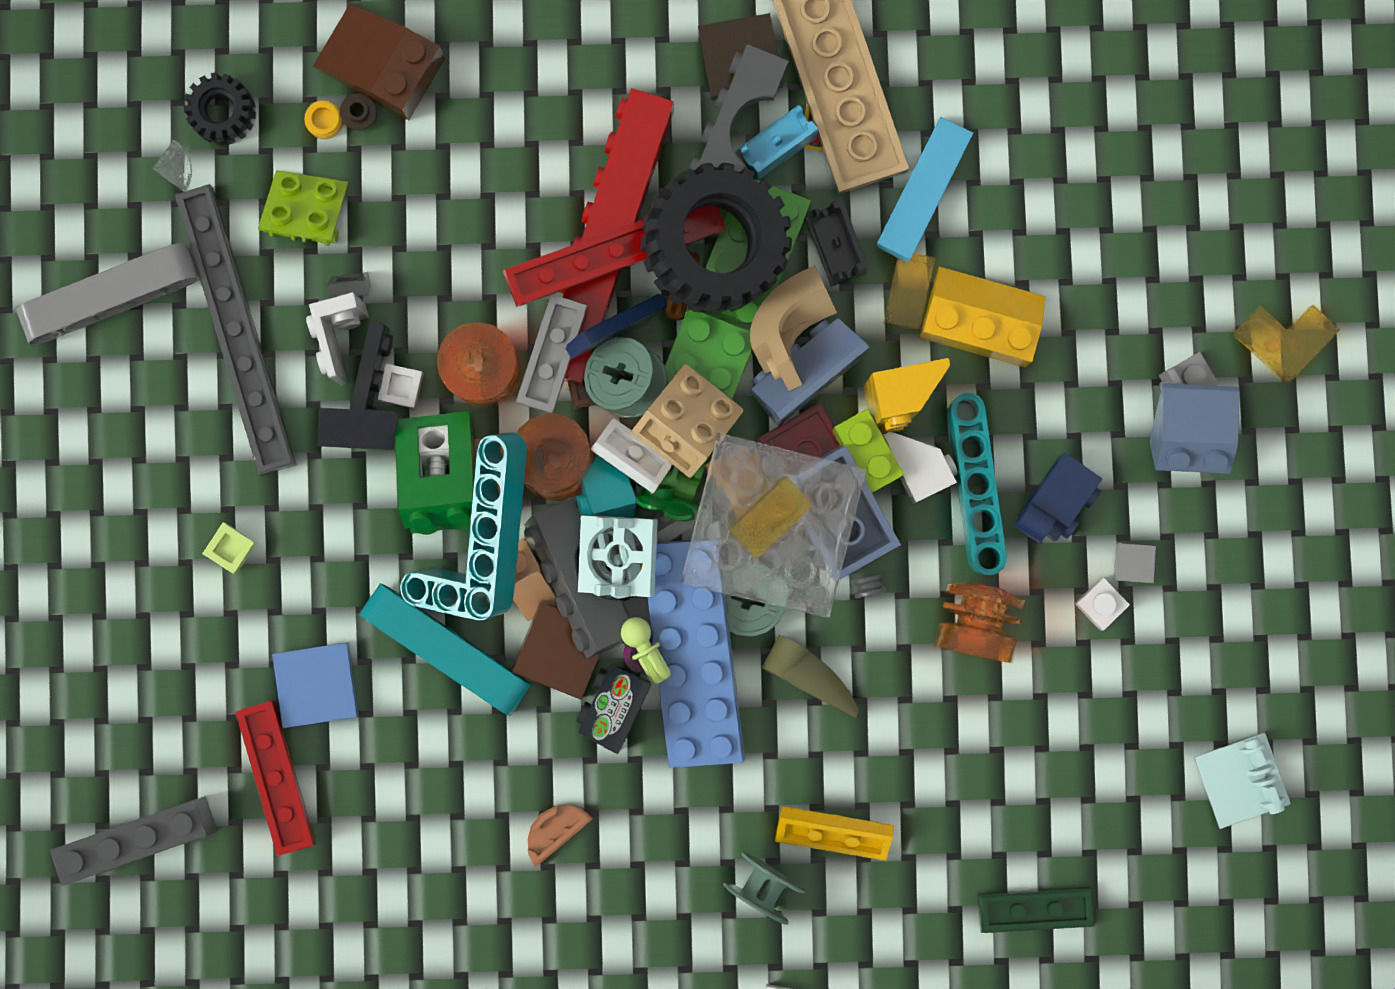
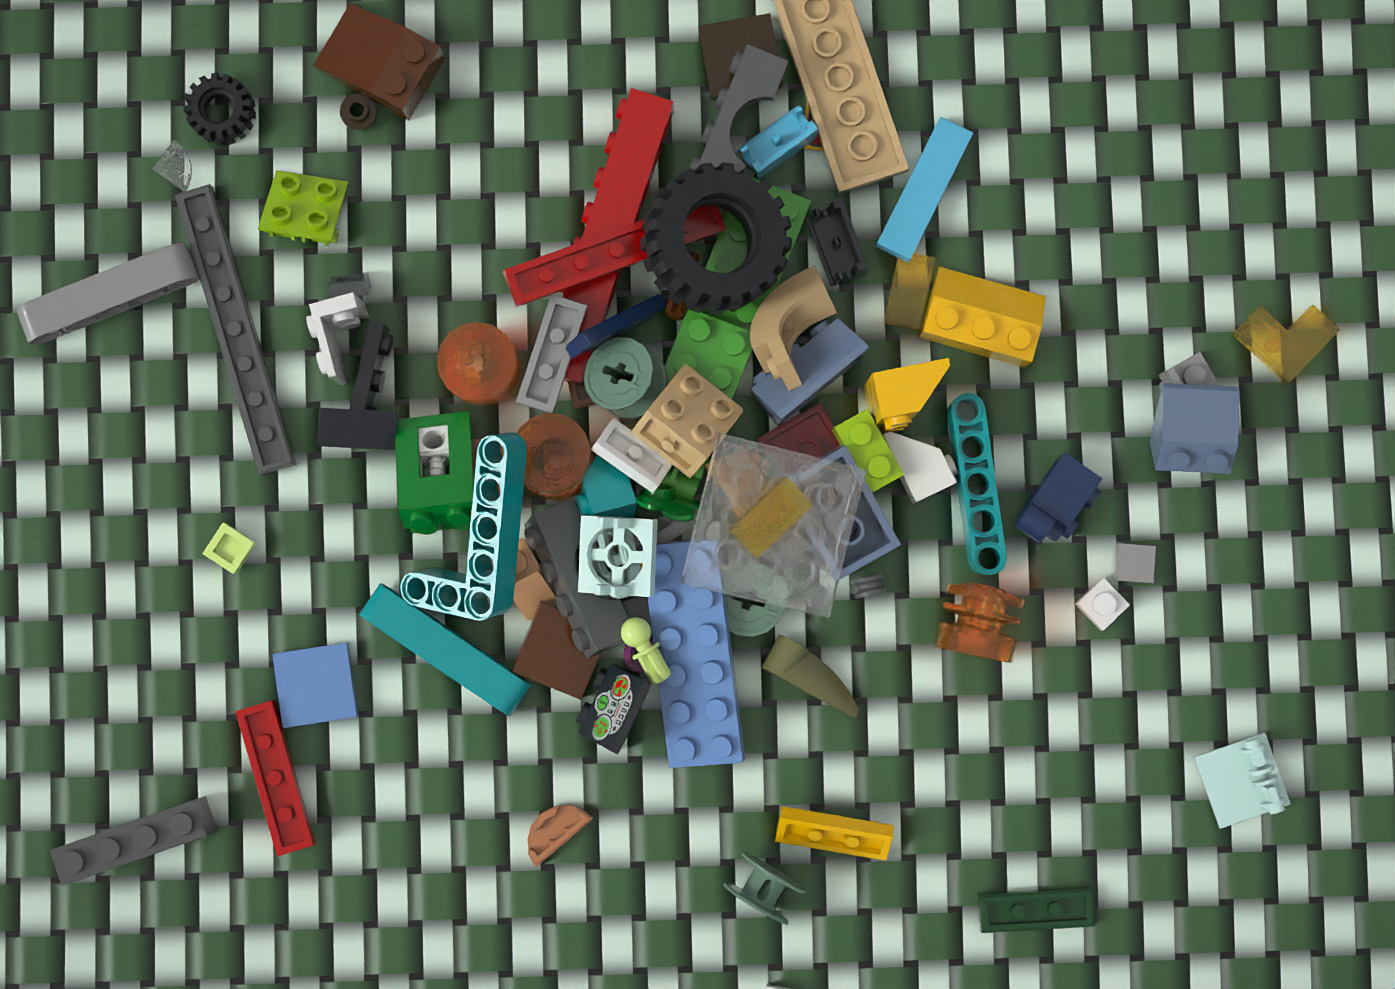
yellow tile [304,100,343,140] -> none
white plate [378,364,424,409] -> none

